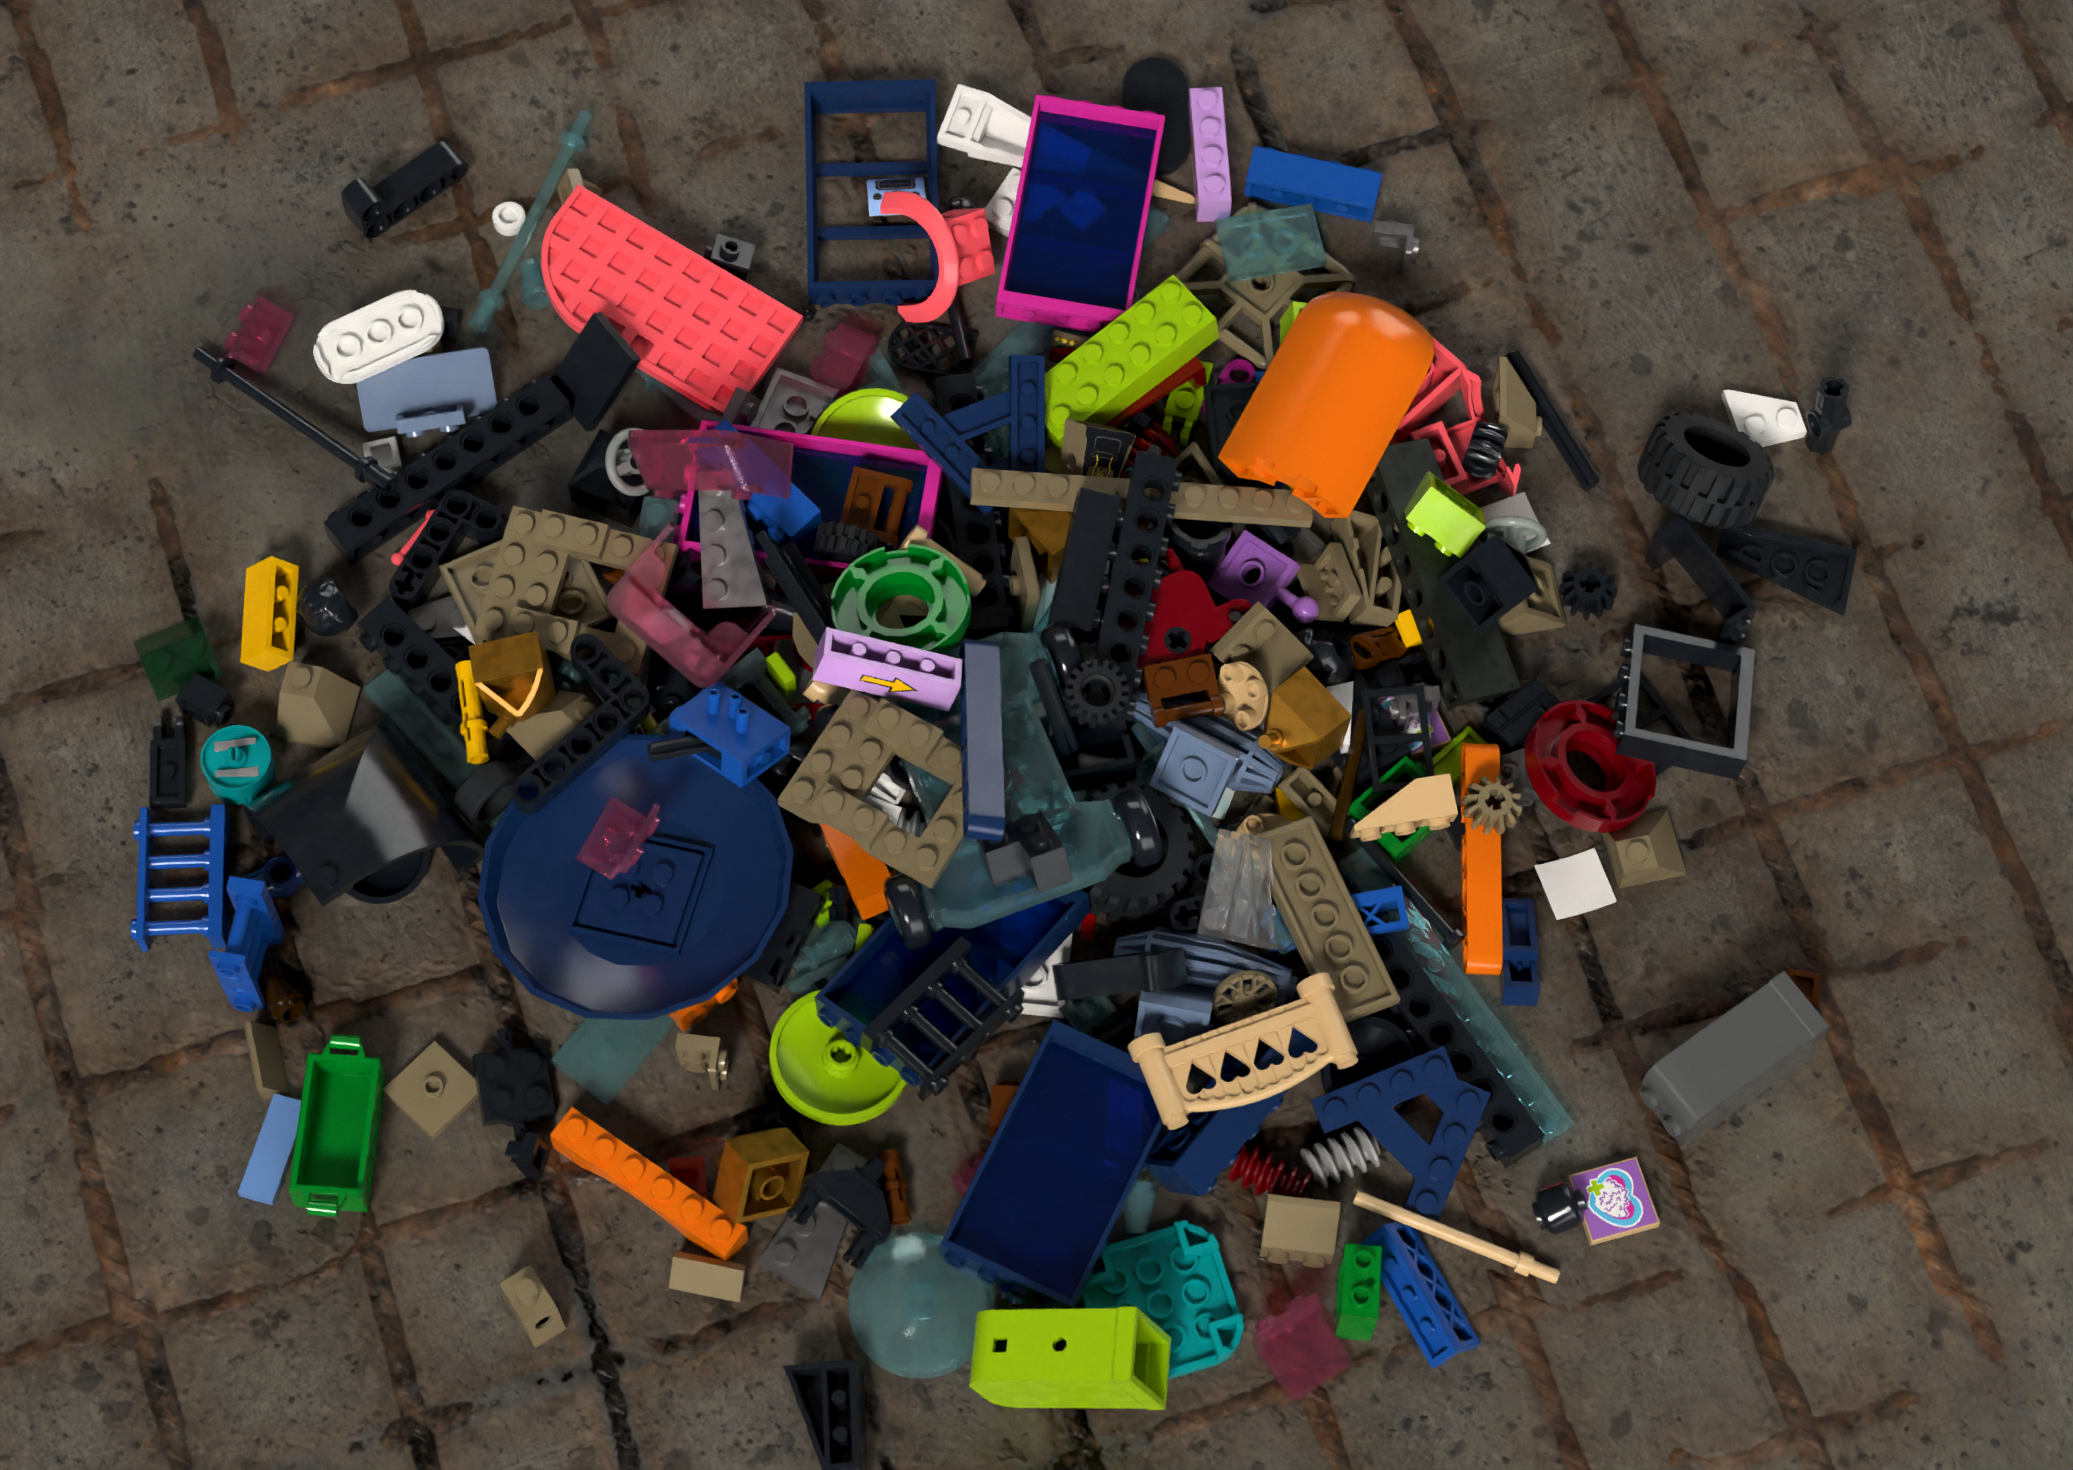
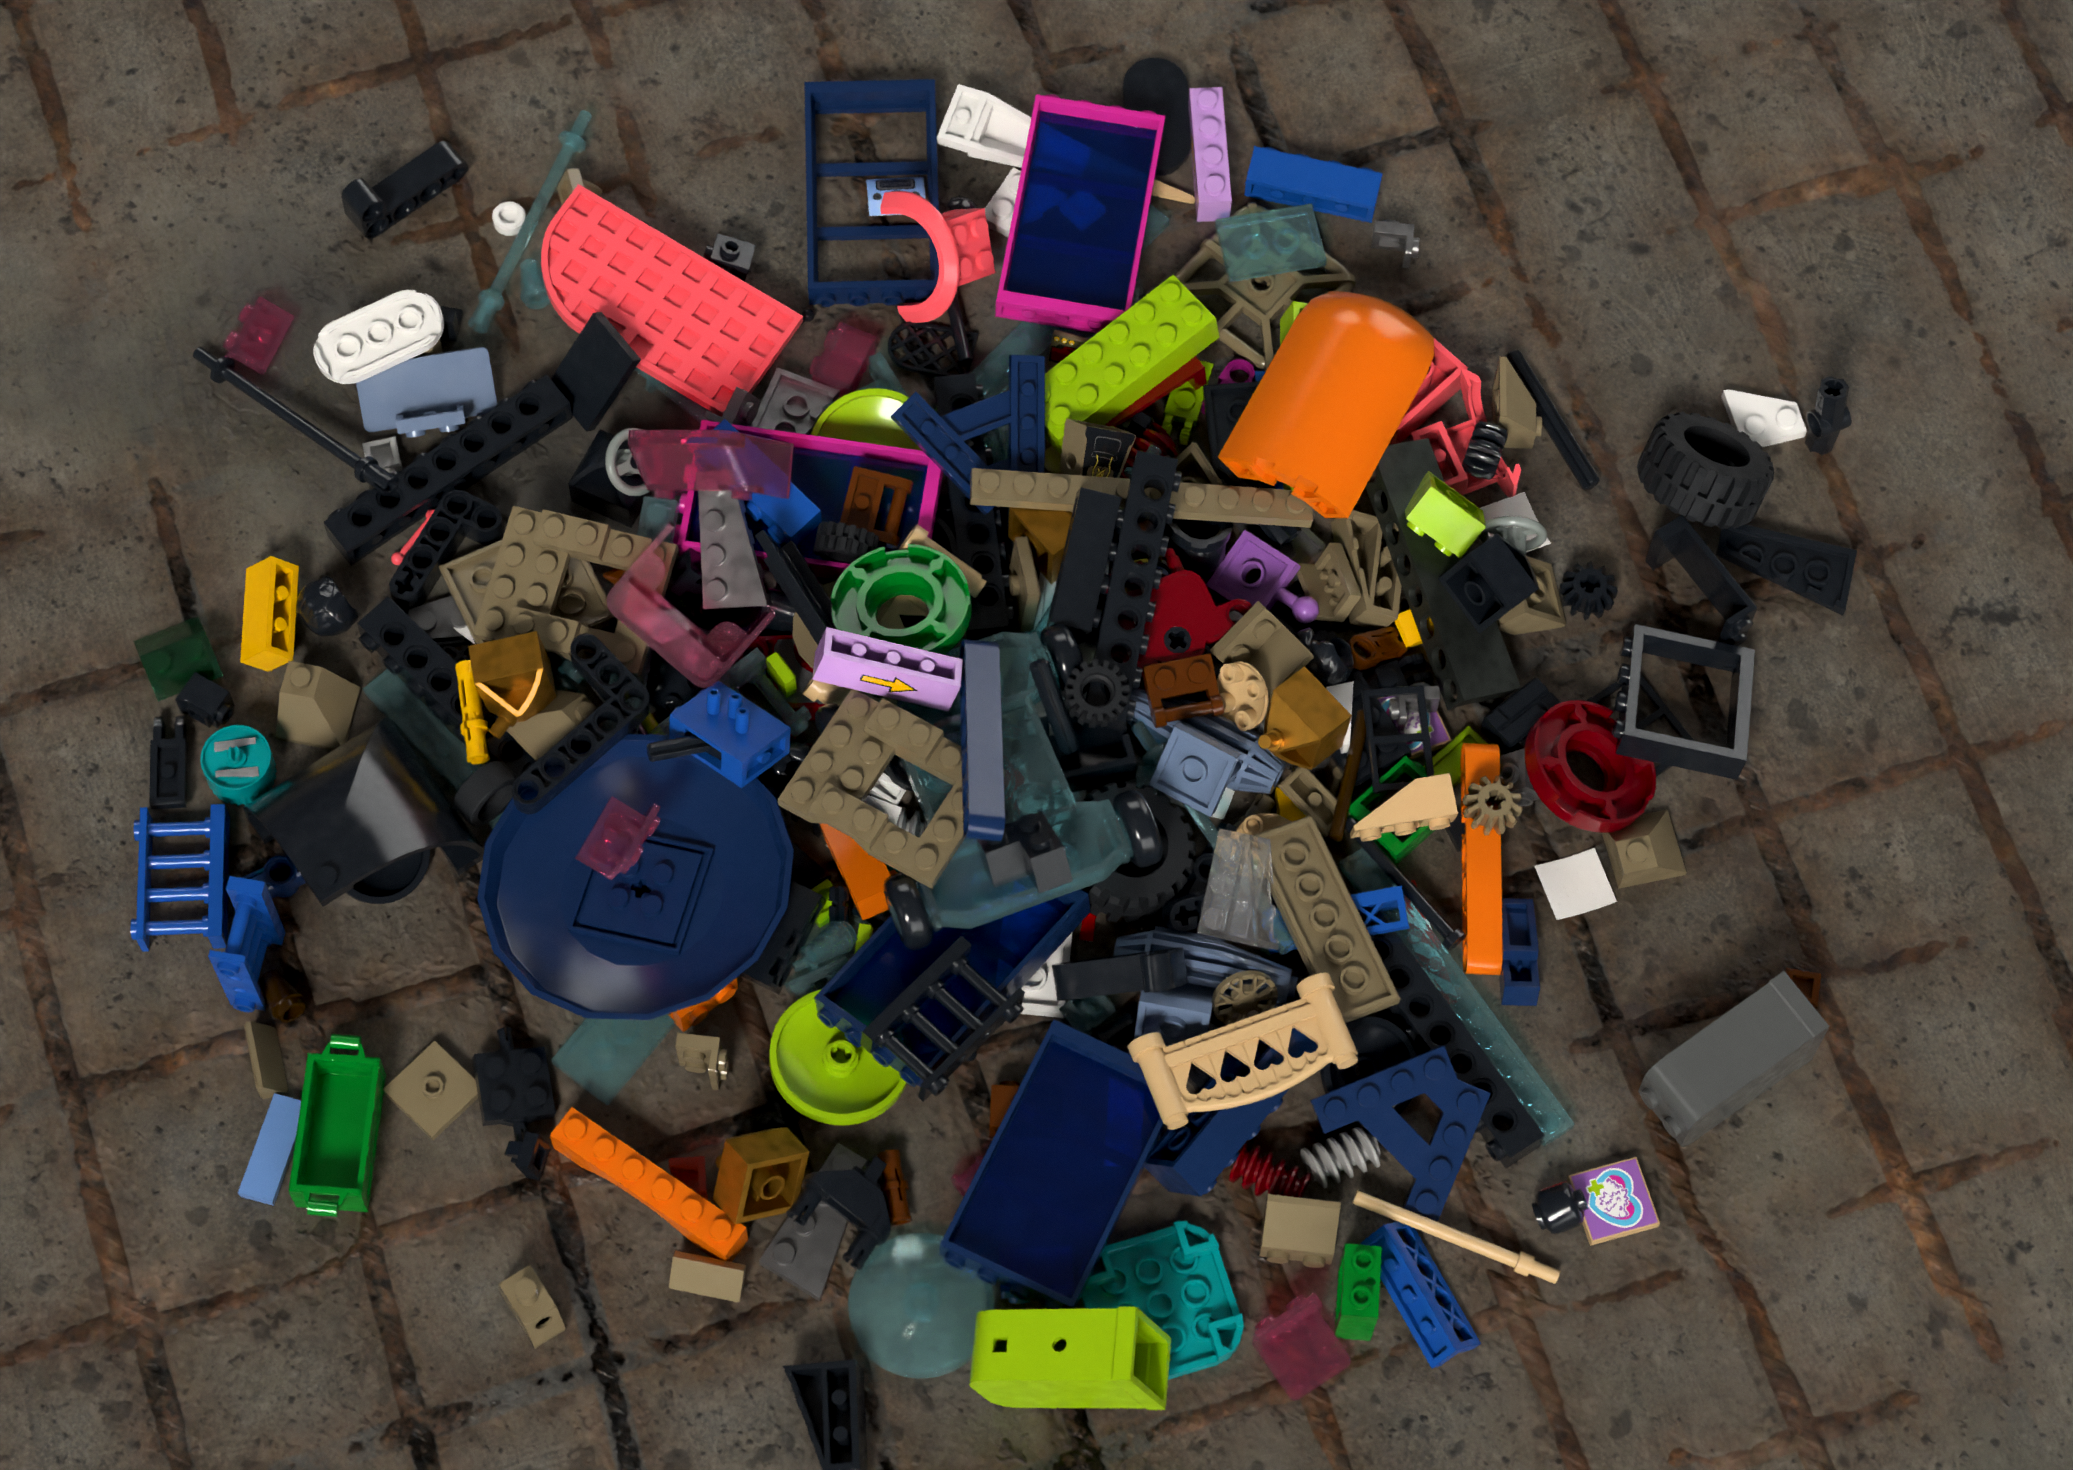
clear light blue cone [1124,1181,1157,1235] -> none

